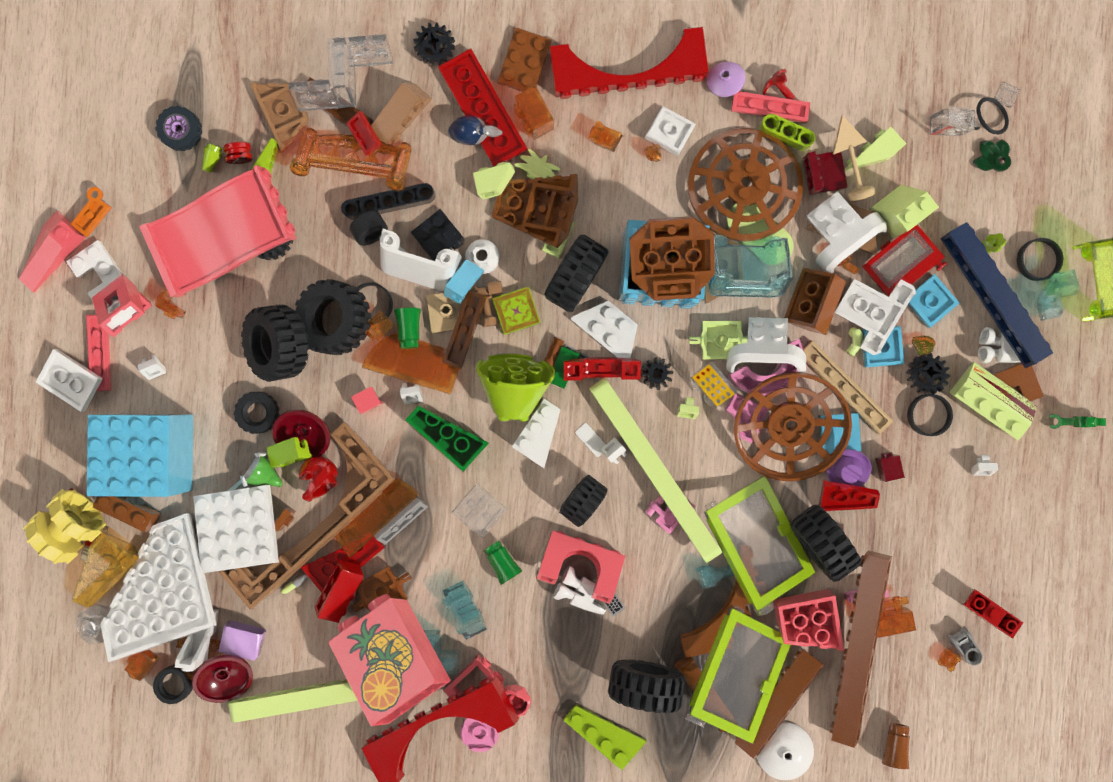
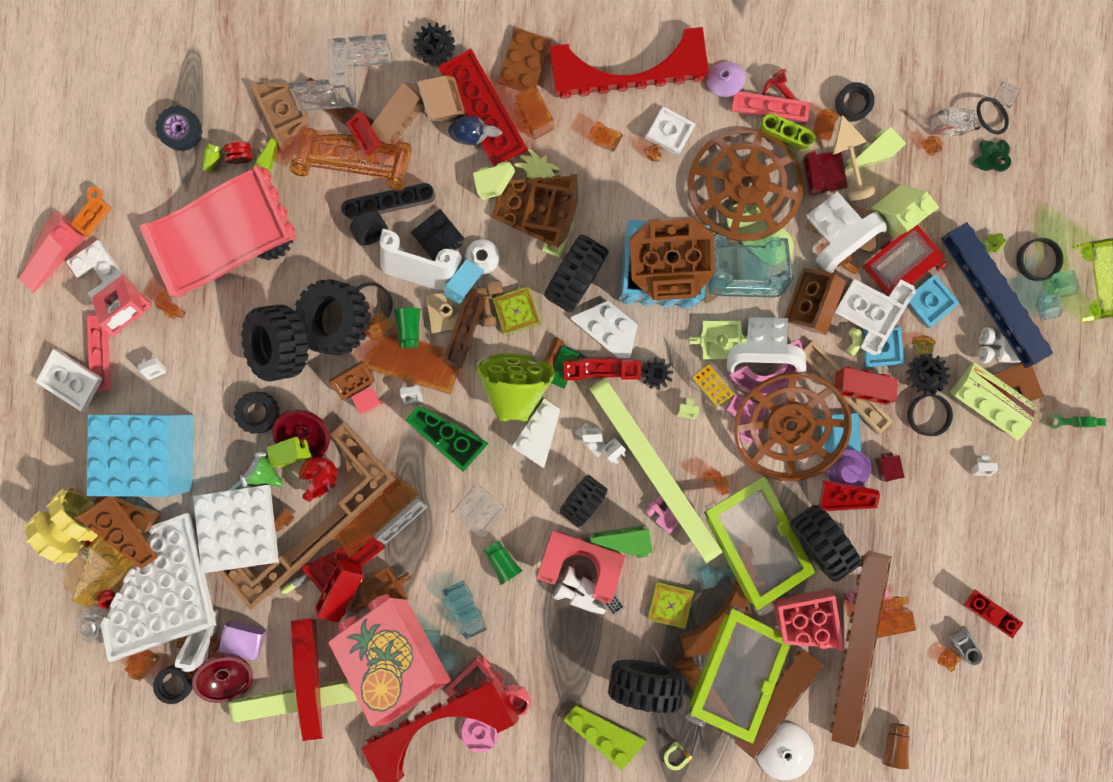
none -> dark orange wing [75,496,158,569]
none -> red bush [97,590,115,609]
none -> red slope [291,618,323,741]
none -> dark orange bracket [329,360,375,400]
none -> medium nougat slope [417,76,466,122]
none -> white tile [582,427,603,450]
none -> bright green slope [589,525,653,558]
none -> tile [647,581,694,629]
none -> yellowish green piece [664,742,693,770]
none -> clear orange bracket [700,469,730,496]
none -> clear orange bracket [812,109,839,141]
none -> brick [834,366,898,405]
none -> black tyre [835,82,875,122]
none -> clear orange plate [922,136,942,156]

